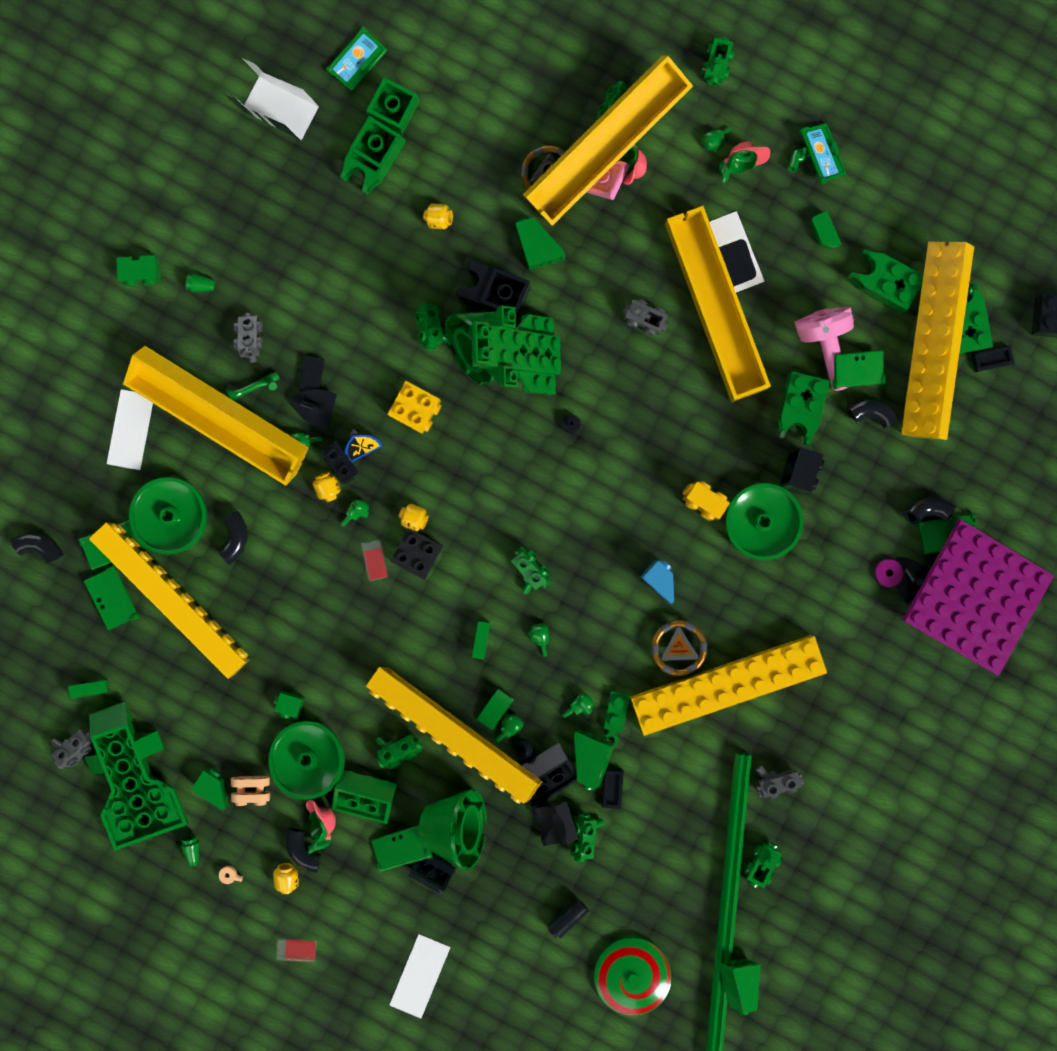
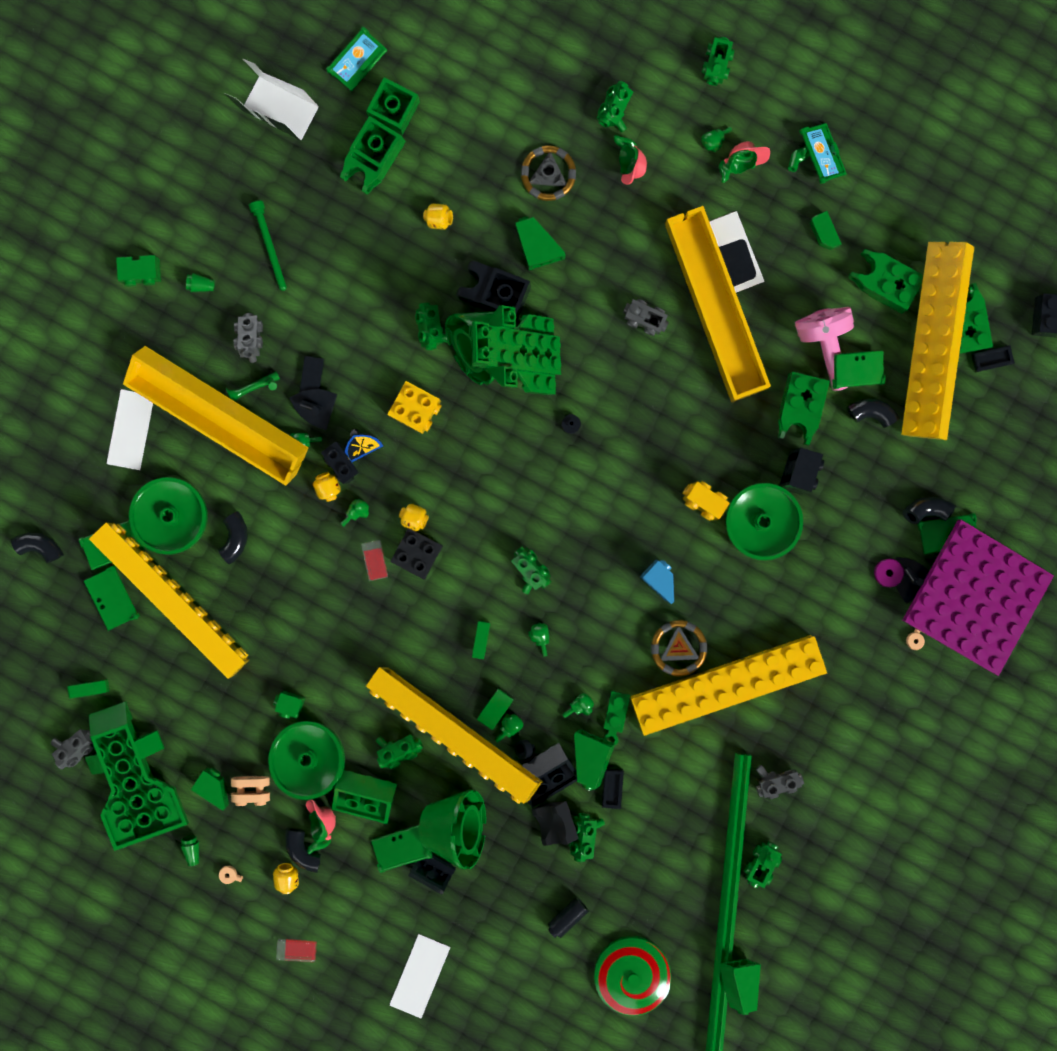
yellow piece [523,56,693,226] -> none
bright pink plate [586,160,629,200] -> none
none -> green piece [248,200,287,291]
none -> light nougat piece [906,629,925,650]

